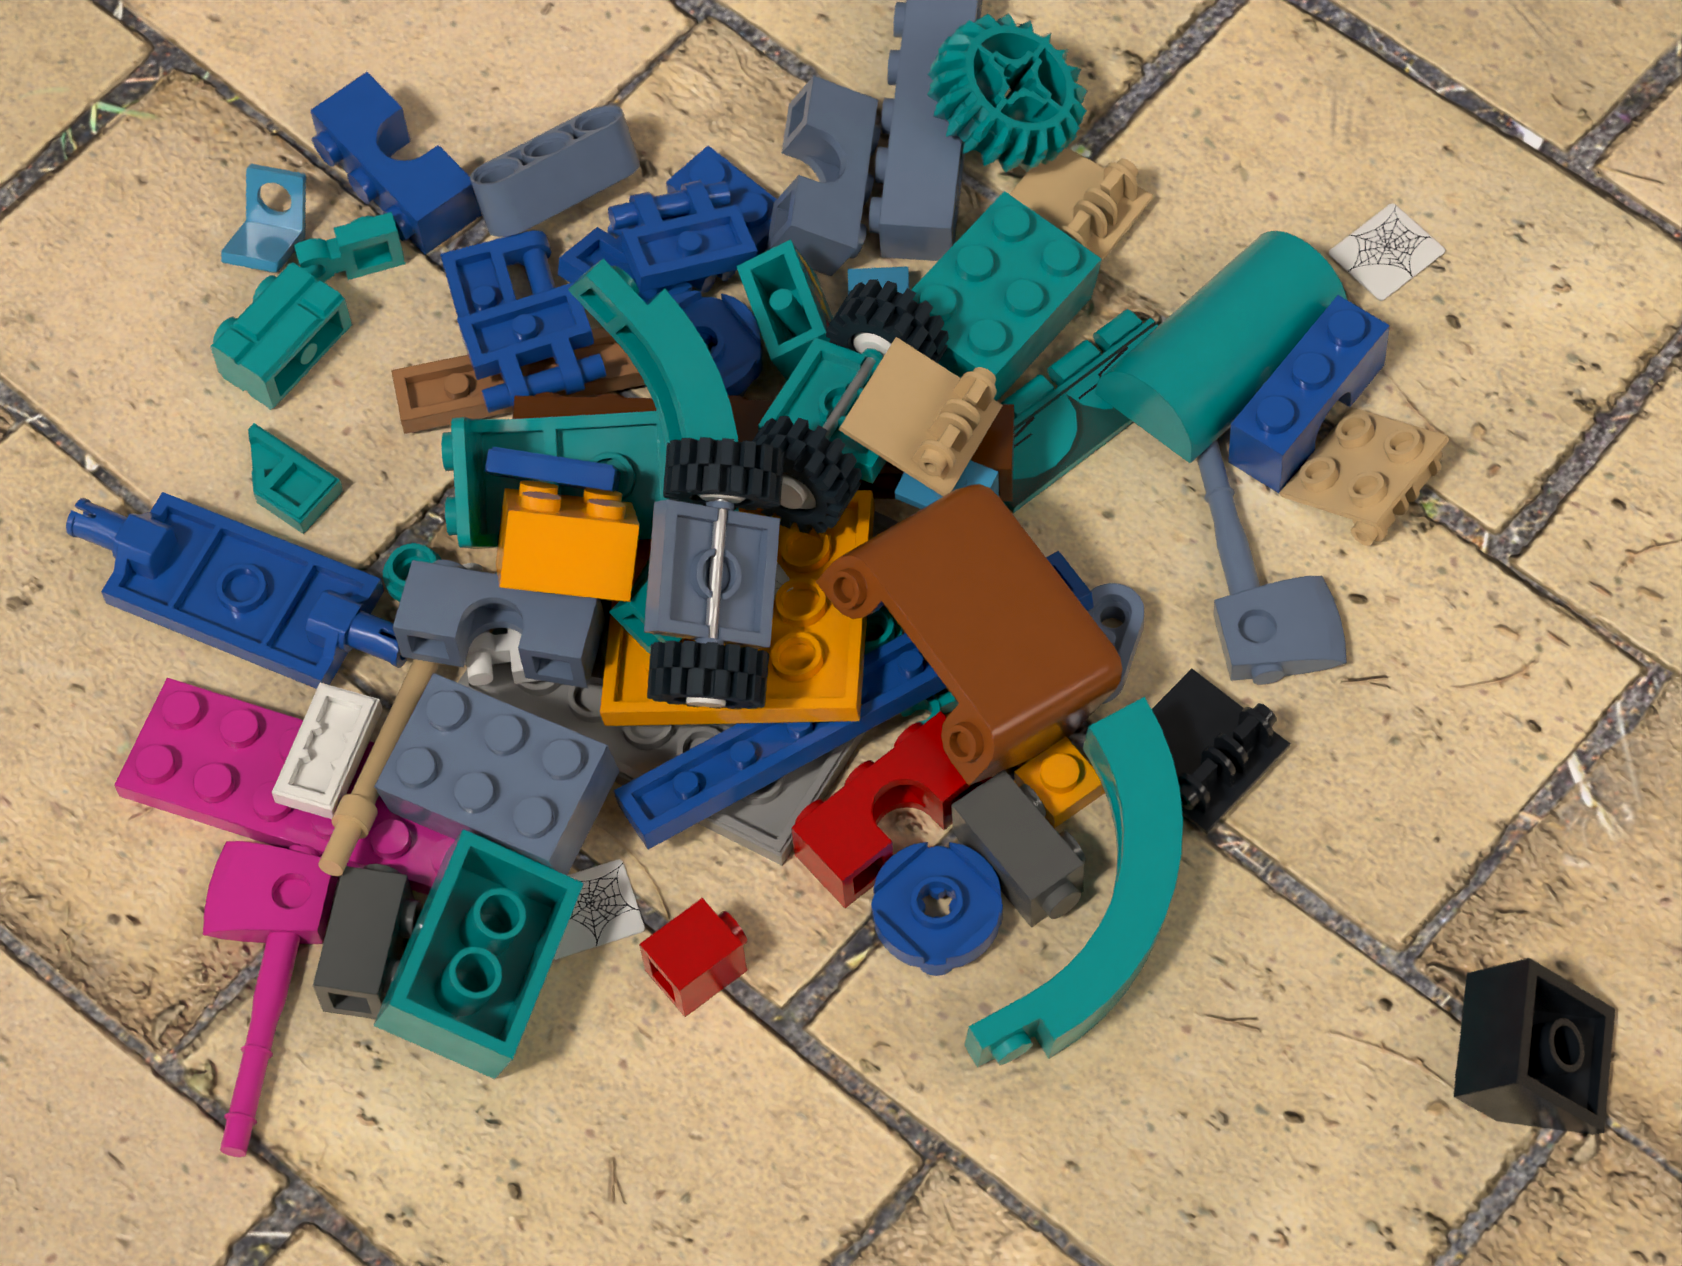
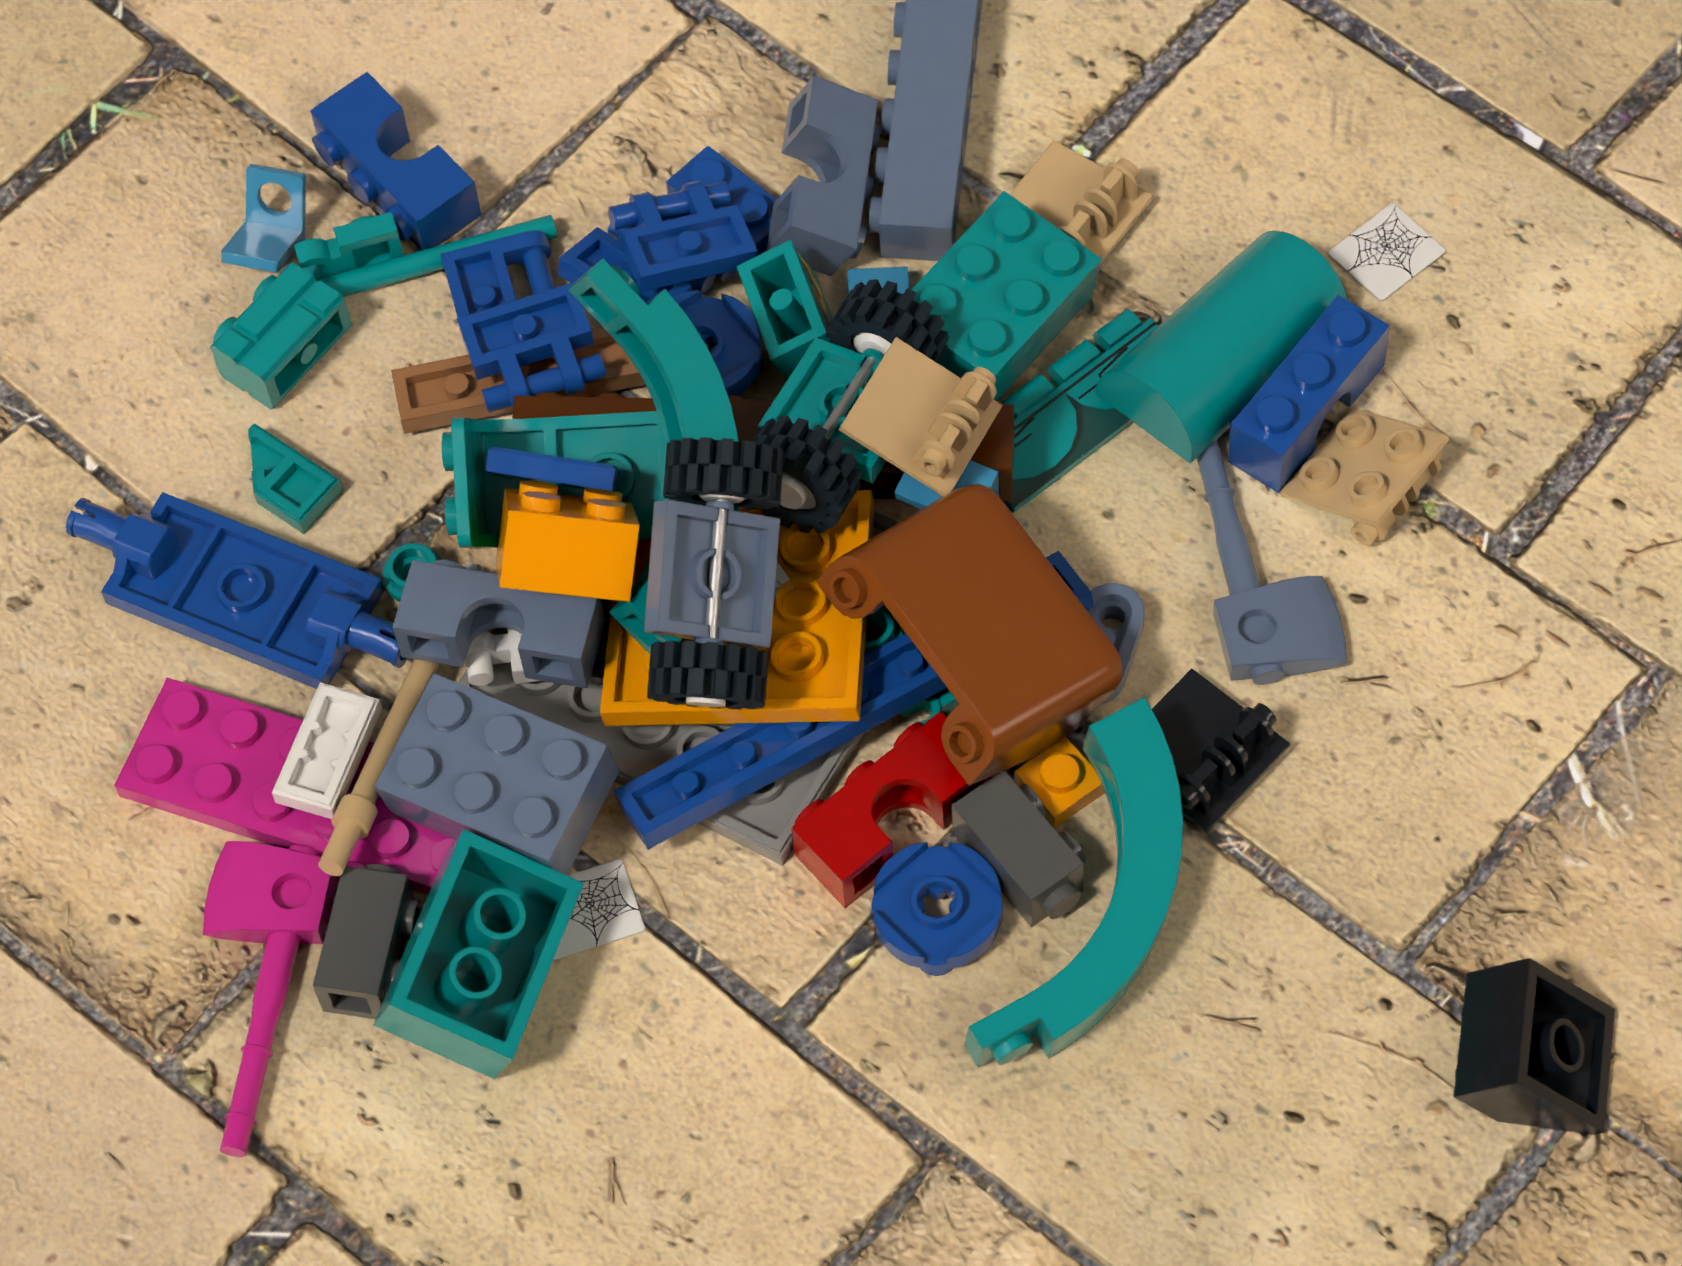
sand blue beam [470,105,640,237] -> none
red brick [639,897,748,1017] -> none
teal gear [927,13,1088,172] -> none
none -> teal bar [320,215,558,297]

